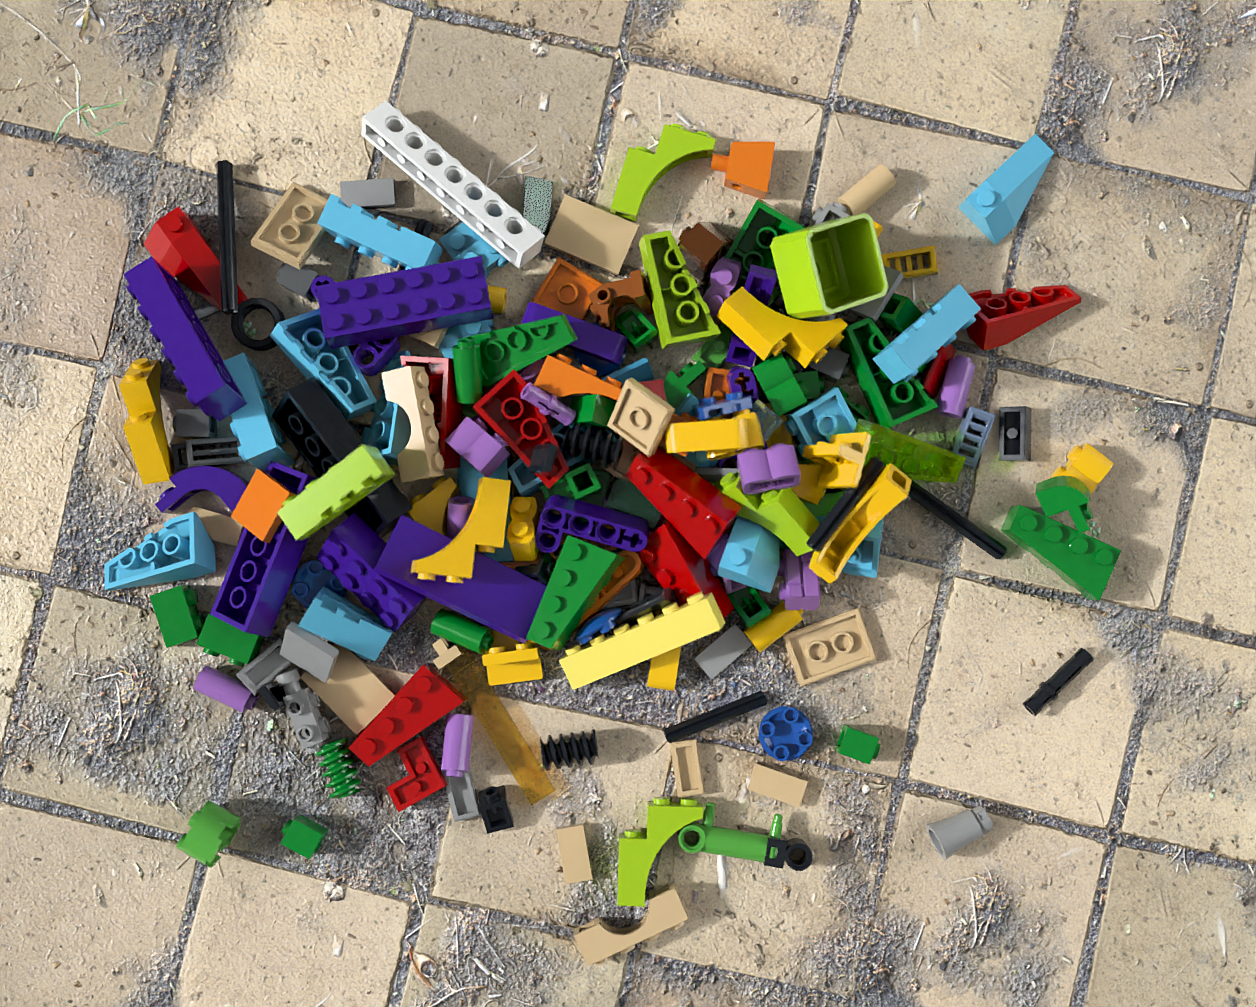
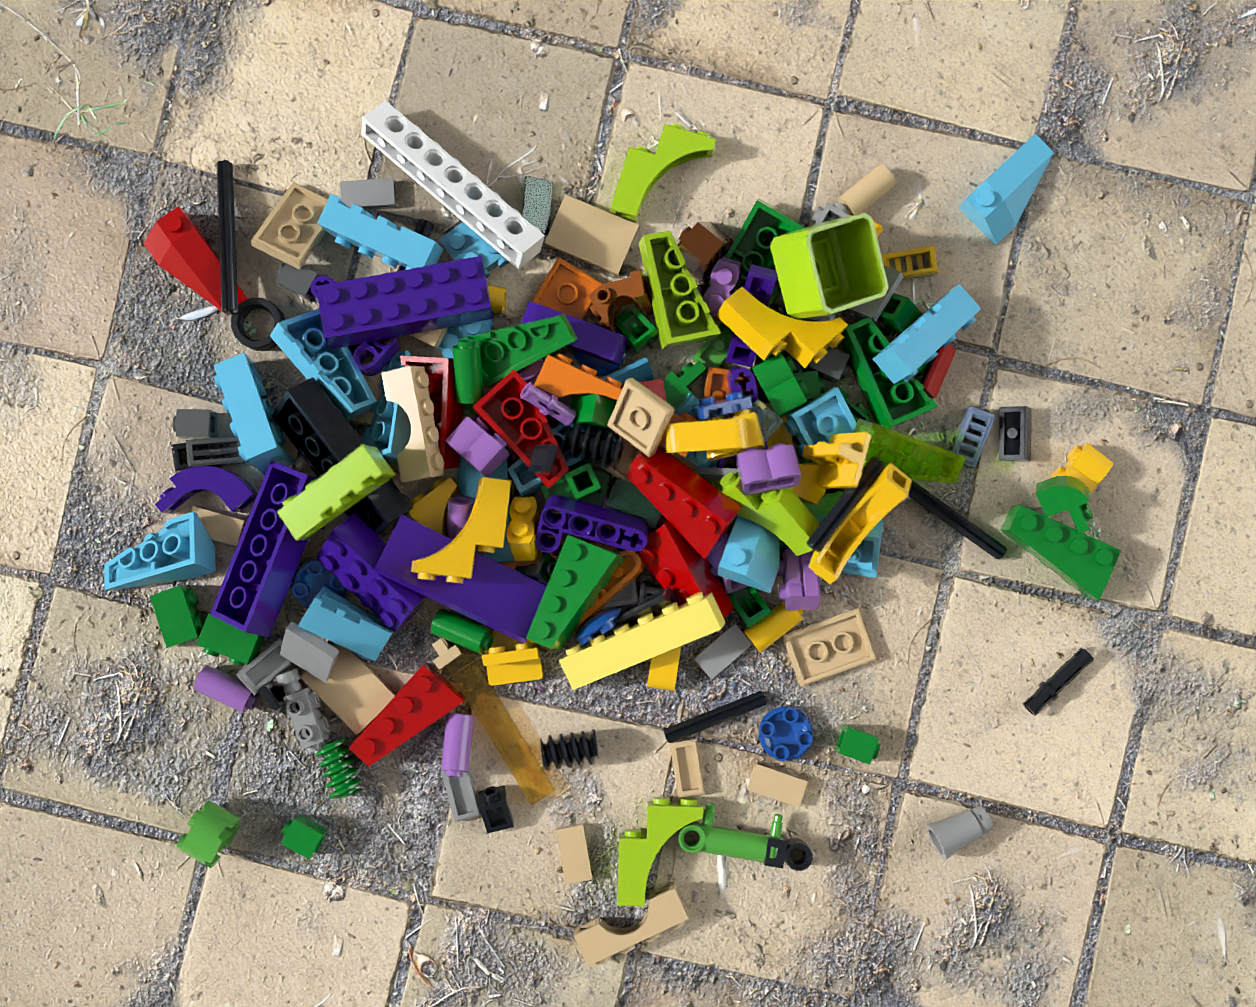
yellow arch [119,358,175,485] -> none
dark purple brick [124,256,248,421] -> none
orange tile [231,468,296,543] -> none
red plate [386,736,448,812] -> none
orange torso [710,141,775,200] -> none
medium lavender brick [935,355,975,419] -> none
red wedge [966,285,1082,351] -> none

